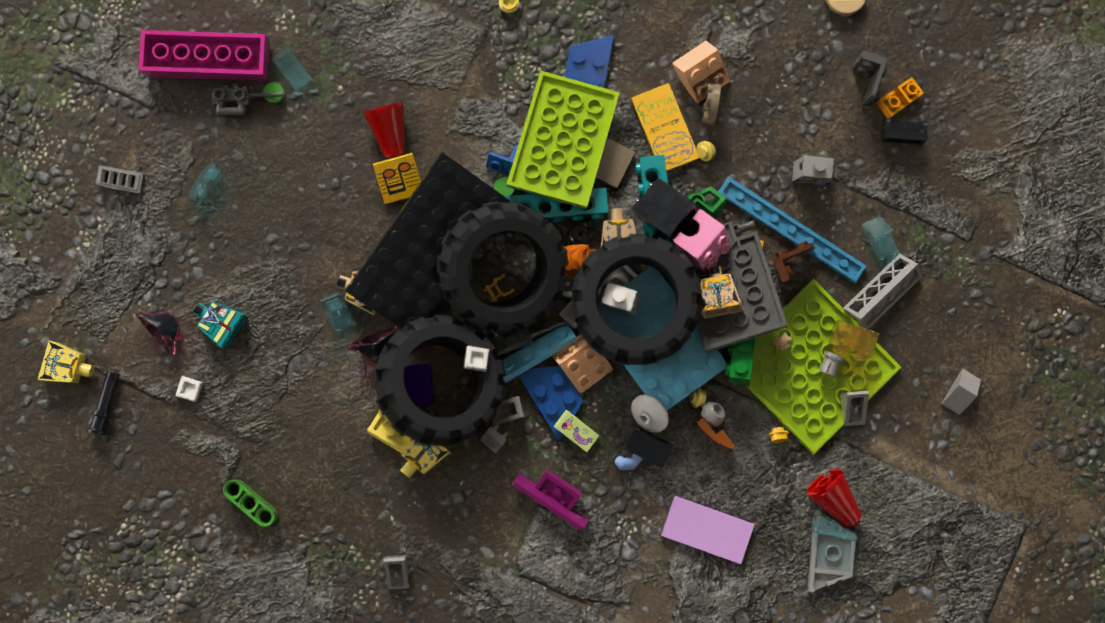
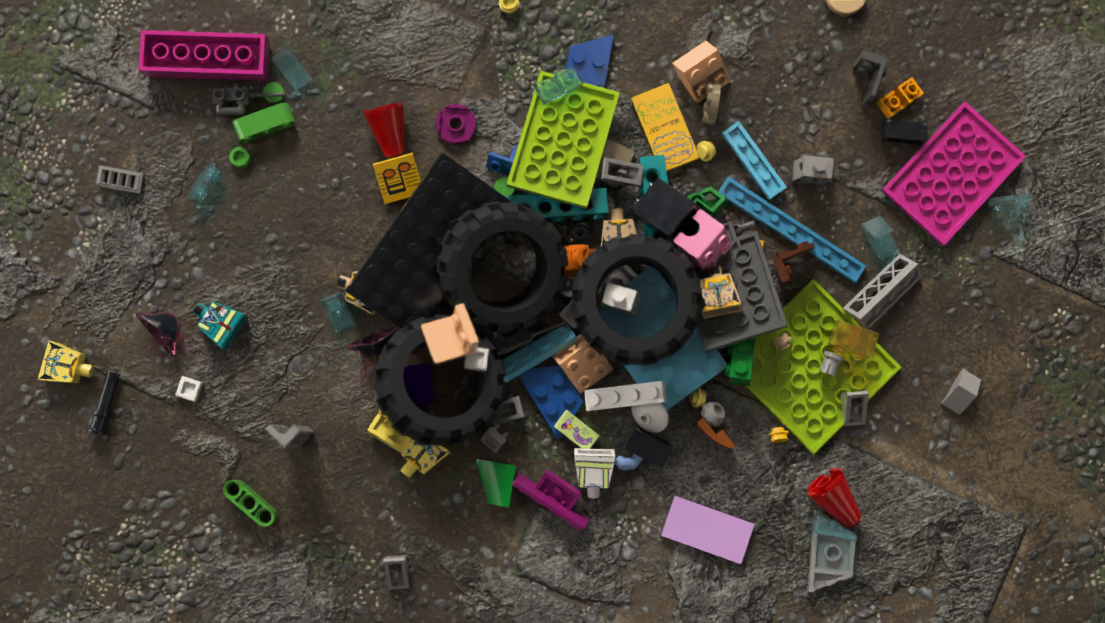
yellow piece [483,274,515,302] -> none
none -> bright green tile [229,147,251,168]
none -> bright green beam [232,102,296,143]
none -> light grey fence [266,424,314,447]
none -> light nougat bracket [421,304,478,364]
none -> magenta tile [435,104,476,145]
none -> green slope [476,459,516,508]
none -> clear light blue slope [534,66,583,105]
none -> white torso [574,448,615,498]
none -> white plate [584,381,667,411]
none -> light grey slope [602,157,643,186]
none -> medium azure plate [721,121,787,200]
none -> dark pink plate [881,101,1026,246]
none -> clear light blue slope [985,193,1033,223]

